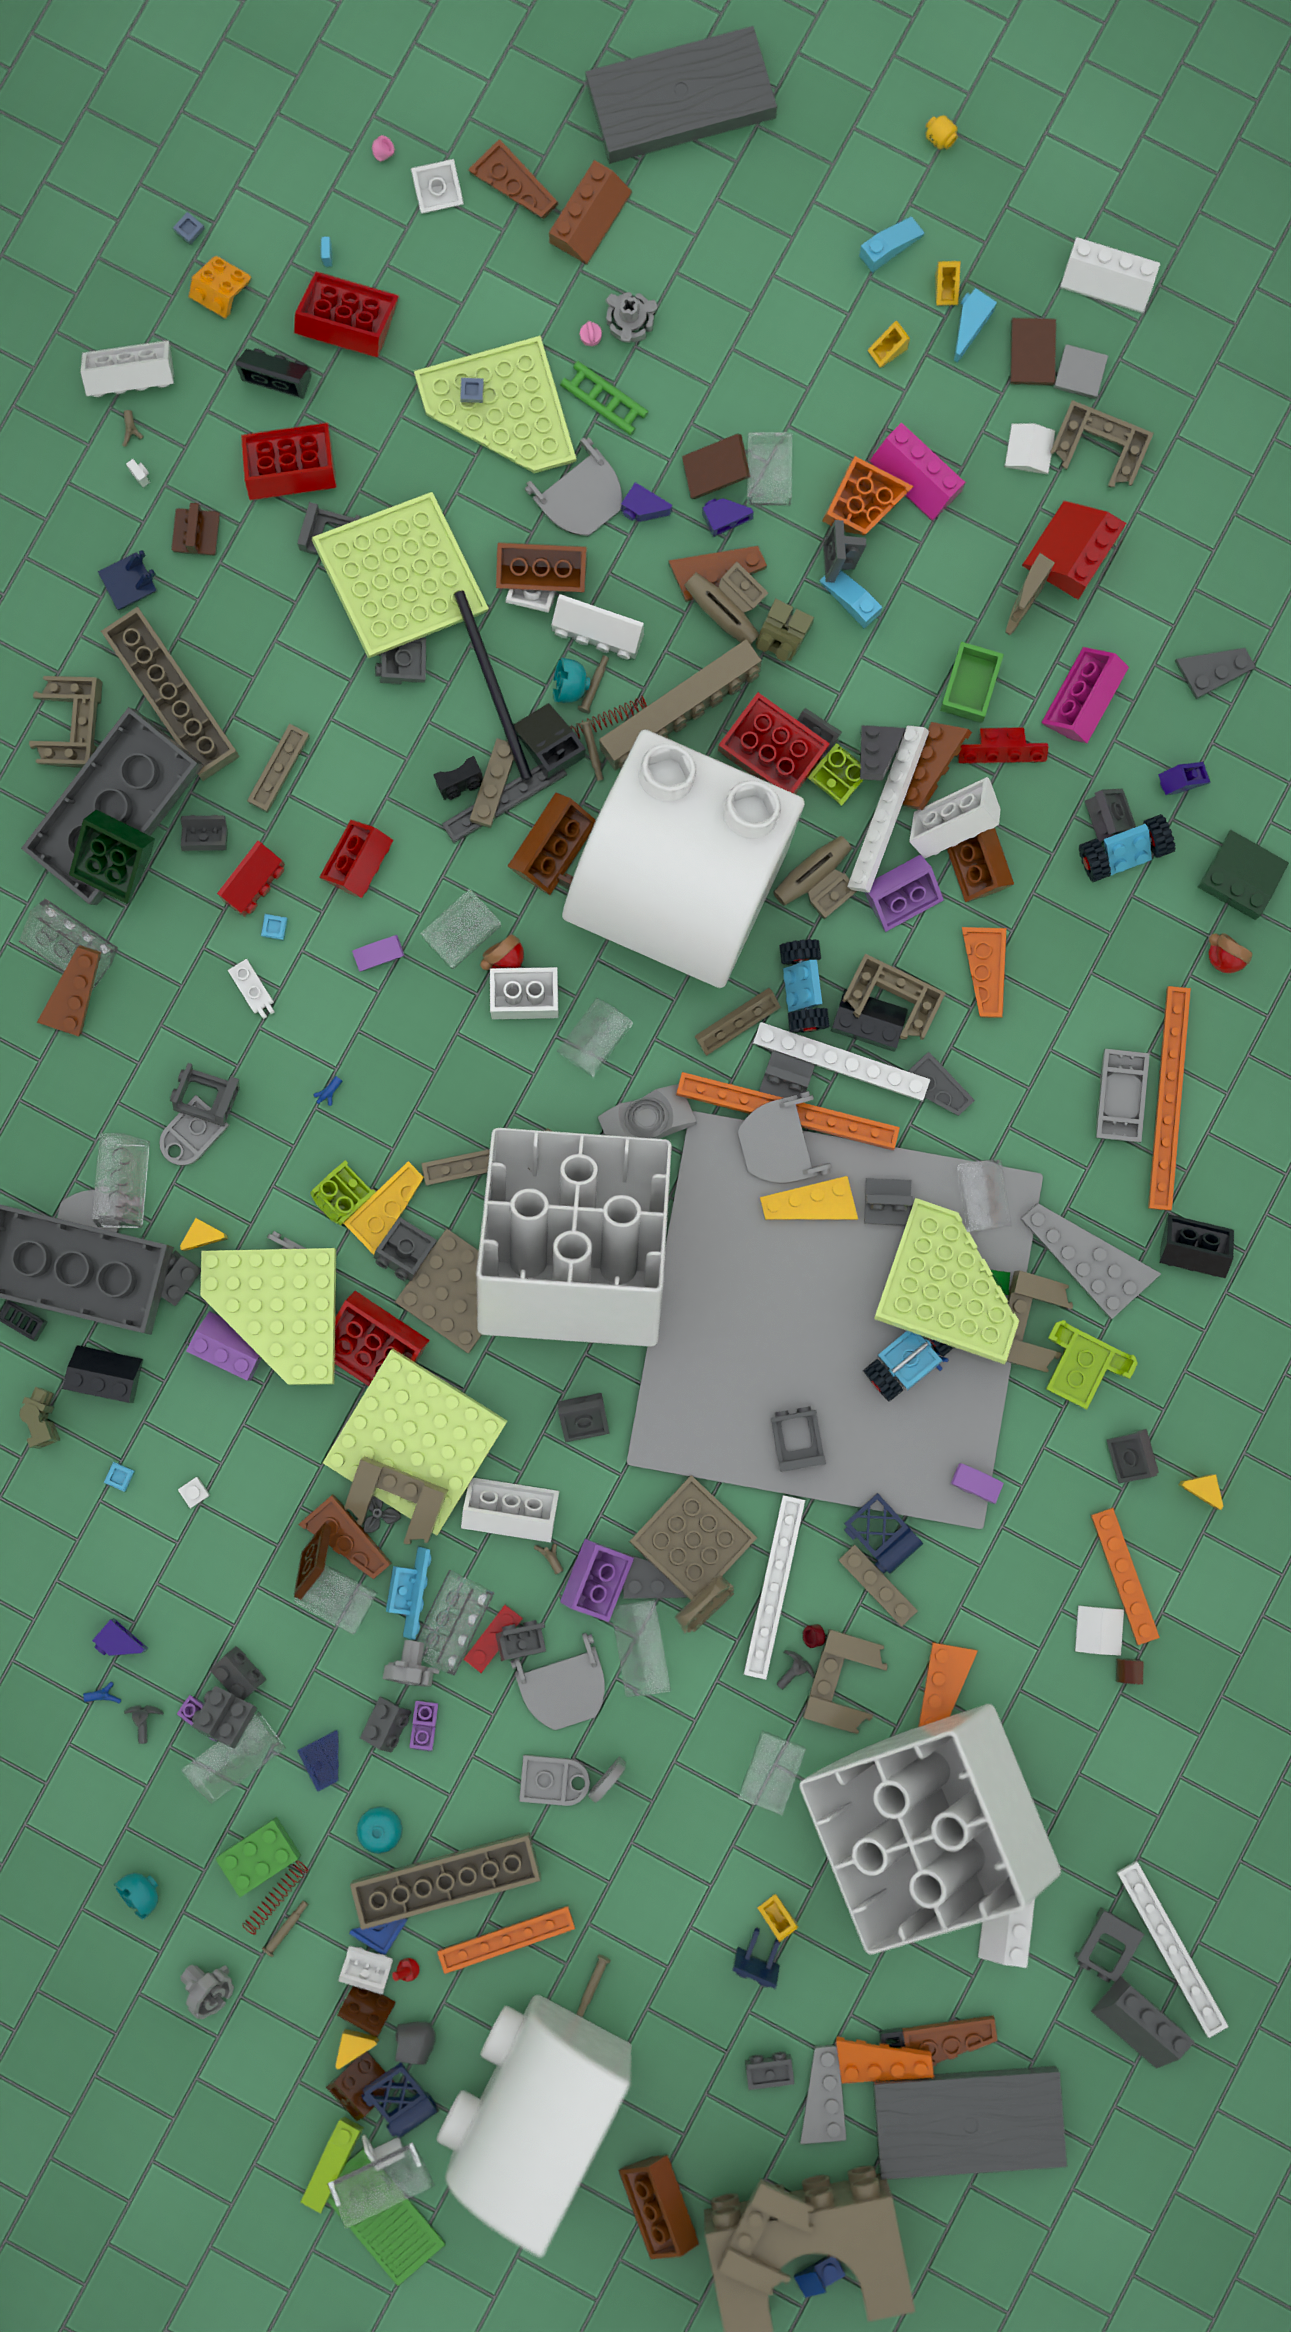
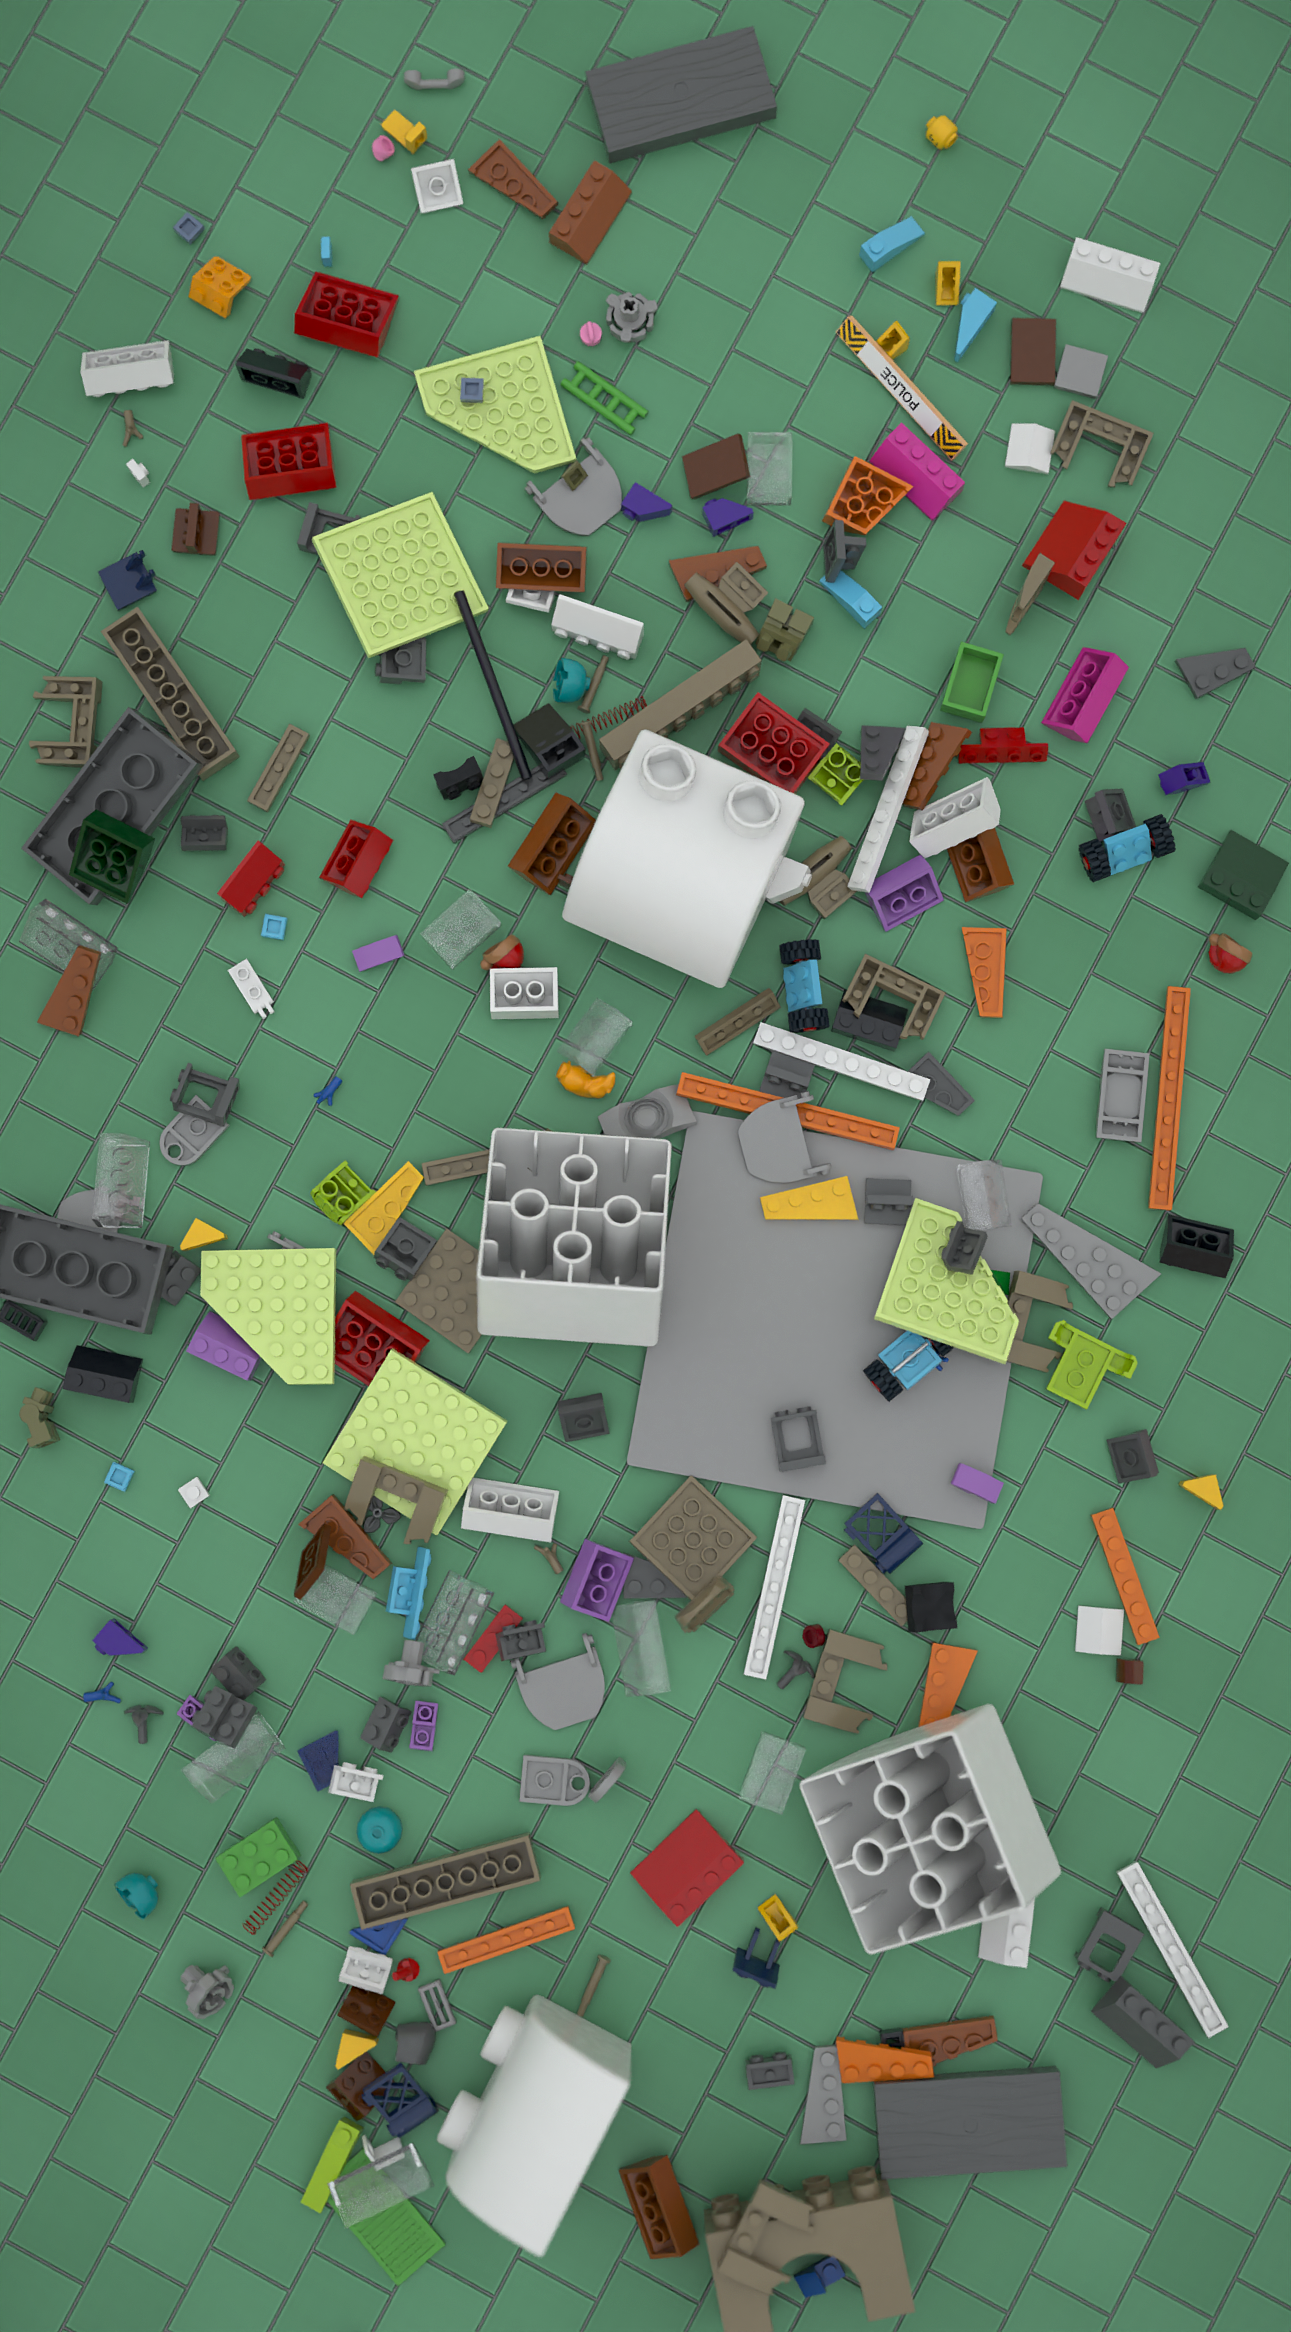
none -> white bracket [328,1762,384,1802]
none -> yellow bracket [381,110,428,154]
none -> light grey bar [404,69,465,90]
none -> light grey tile [418,1979,456,2032]
none -> light orange animal [556,1060,615,1099]
none -> olive slope [562,460,588,491]
none -> red slope [630,1809,744,1928]
none -> white slope [766,857,812,904]
none -> tile [836,315,968,461]
none -> black brick [905,1582,957,1633]
none -> dark grey bracket [941,1221,988,1275]

